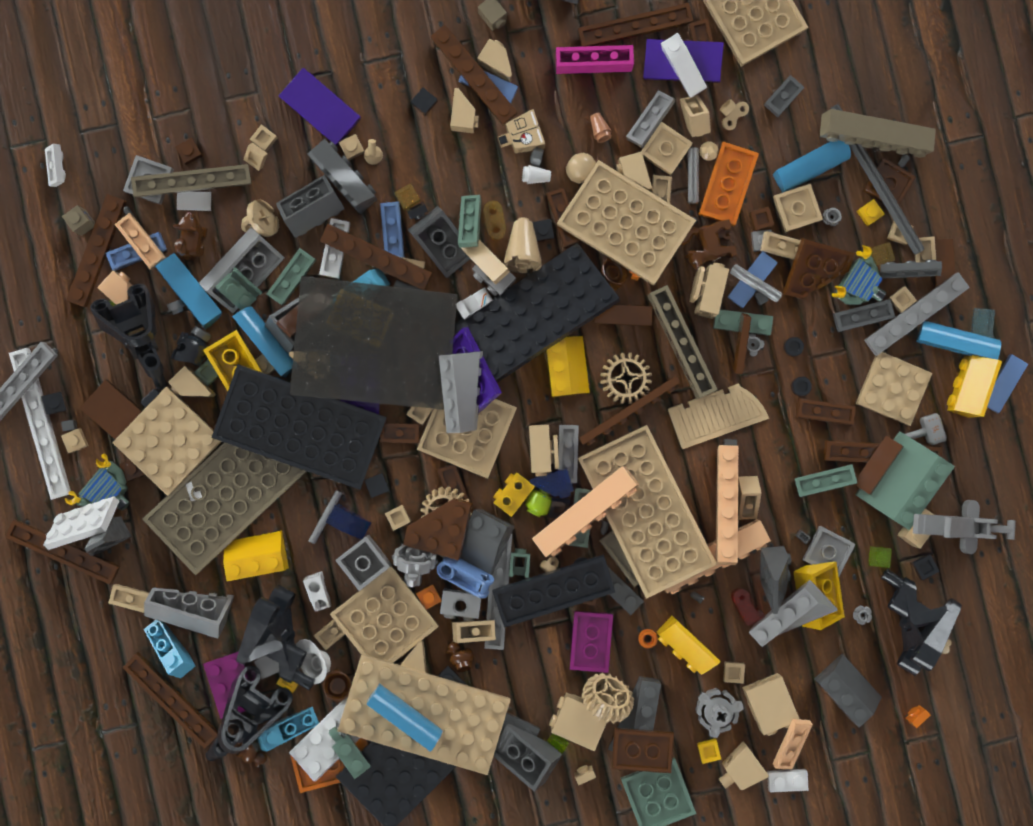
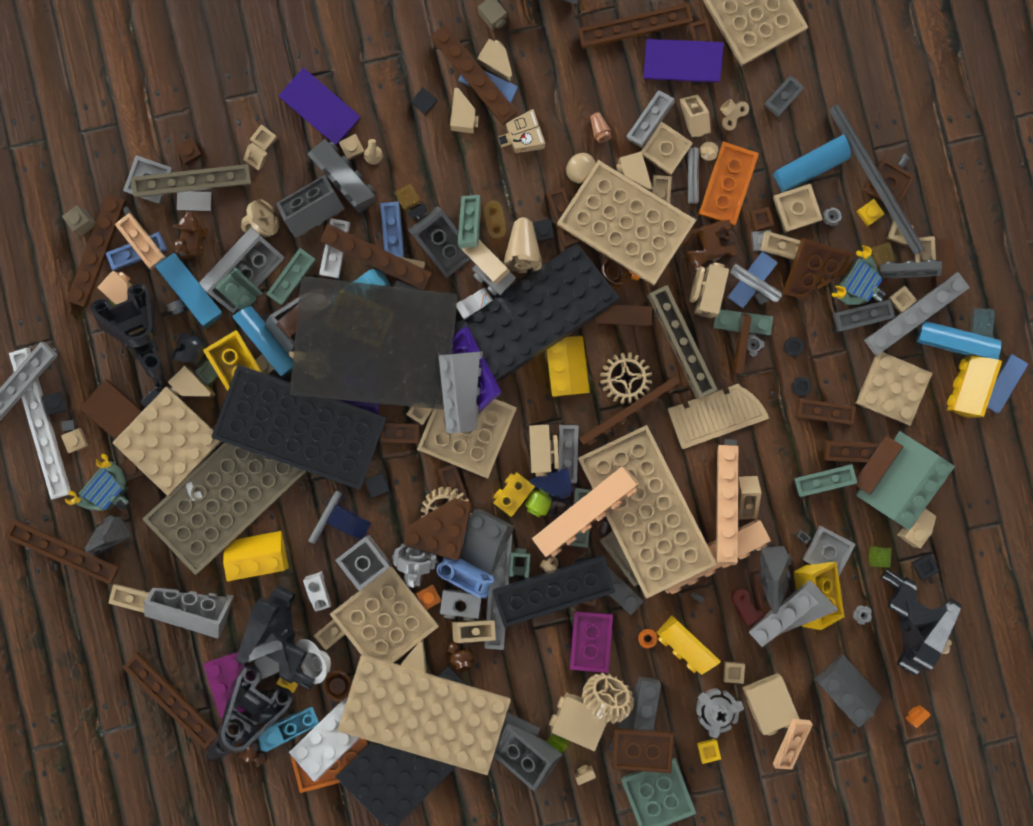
white plate [43,497,119,550] -> none
white plate [45,144,66,187] -> none
medium azure slope [144,620,195,678] -> none
dark grey tile [191,326,212,342] -> none
sand green plate [329,726,371,779] -> none
dark azure brick [366,683,443,752] -> none
tan plate [385,505,411,531] -> none
white cone [522,165,551,184] -> none
dark grey tile [530,147,544,167] -> none
dark pink brick [555,45,634,74] -> none
white slope [661,33,707,98] -> none
tan torso [719,741,769,790] -> none
white plate [767,769,809,792] -> none
dark tan brick [820,109,936,158] -> none
light grey piece [905,413,947,445] -> none
light grey piece [913,500,1016,554] -> none

